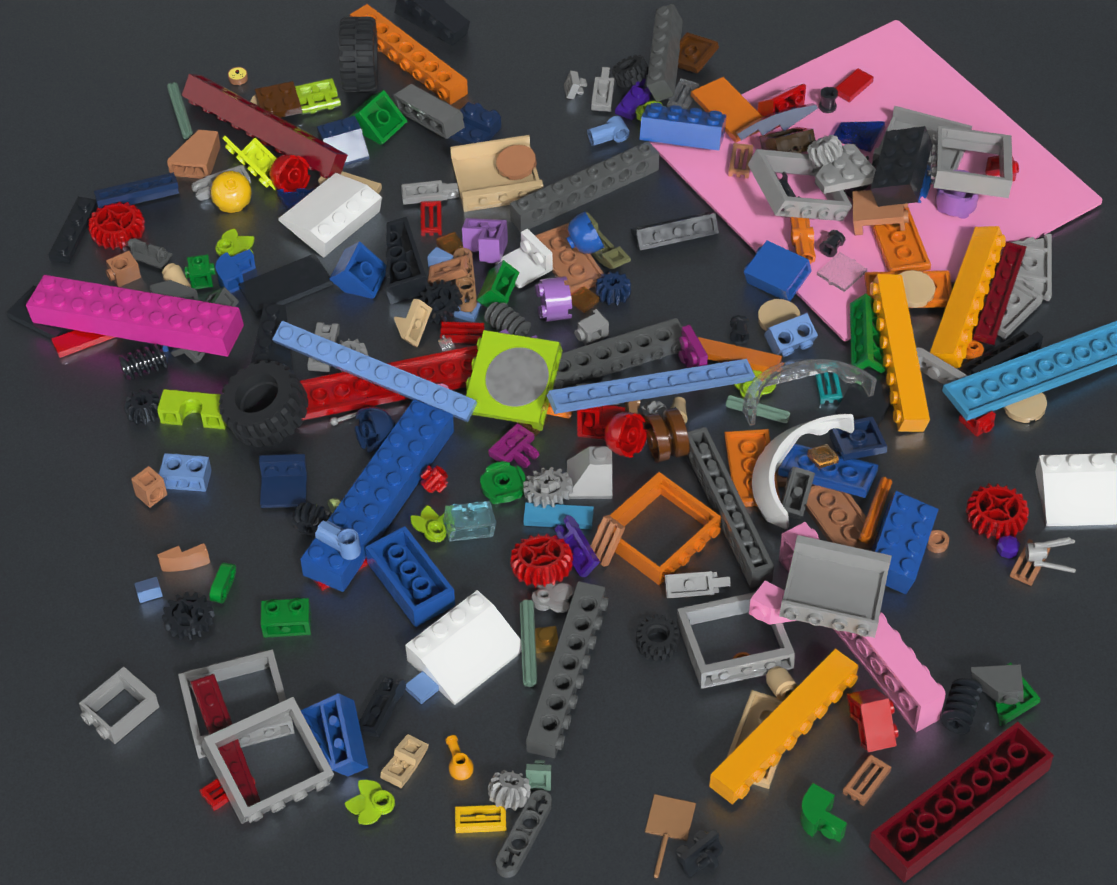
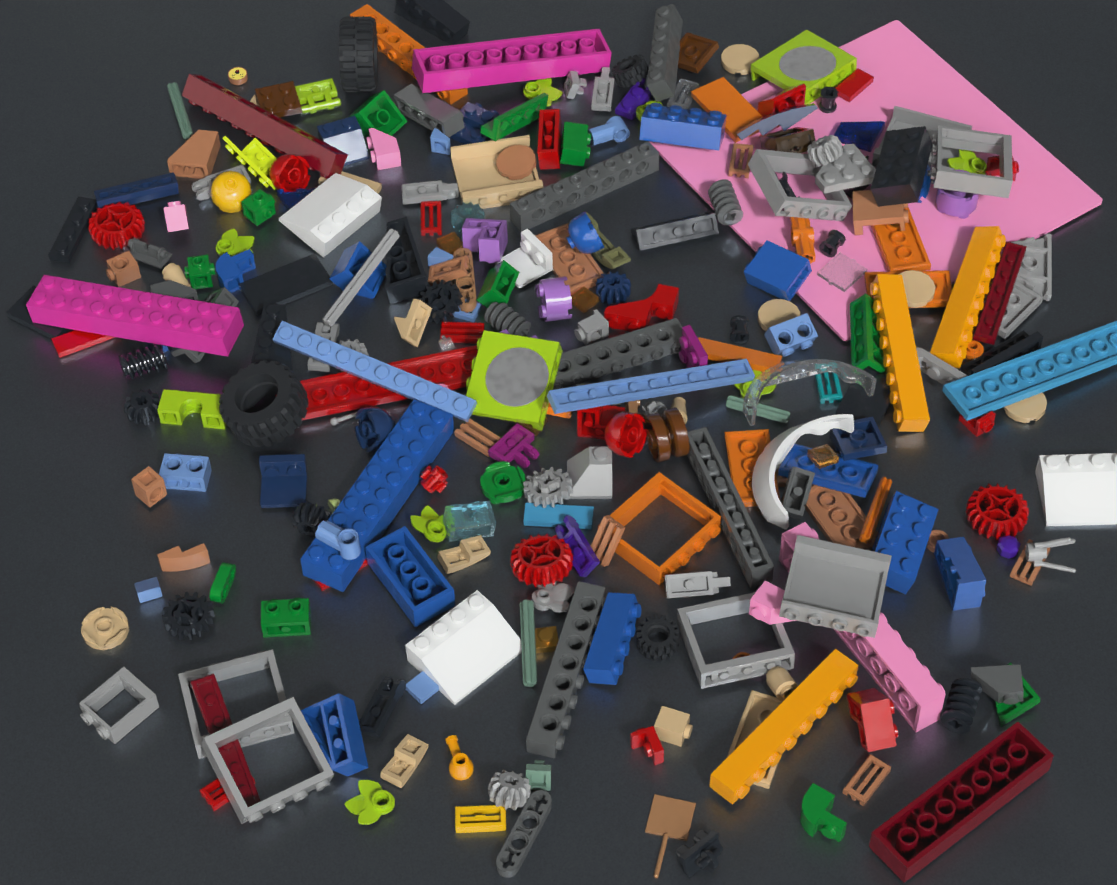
none -> tan tile [81,607,129,650]
none -> bright pink slope [164,201,189,232]
none -> green brick [241,189,276,226]
none -> light grey axle [322,229,399,327]
none -> bright pink slope [366,128,401,170]
none -> dark pink brick [412,29,612,93]
none -> medium blue slope [430,128,451,155]
none -> tan slope [437,535,491,574]
none -> clear light blue gear [450,201,485,233]
none -> nougat tile [454,419,501,457]
none -> green fence [480,93,549,141]
none -> lime plate [523,78,562,107]
none -> red brick [537,109,562,170]
none -> green brick [560,121,591,167]
none -> blue brick [583,592,641,685]
none -> red arch [604,284,679,332]
none -> red bracket [630,726,664,765]
none -> tan brick [654,706,693,747]
none -> dark grey piece [708,179,743,226]
none -> tan tile [721,44,760,75]
none -> lime panel [751,30,857,105]
none -> blue wedge [934,537,987,611]
none -> lime plate [947,149,987,175]

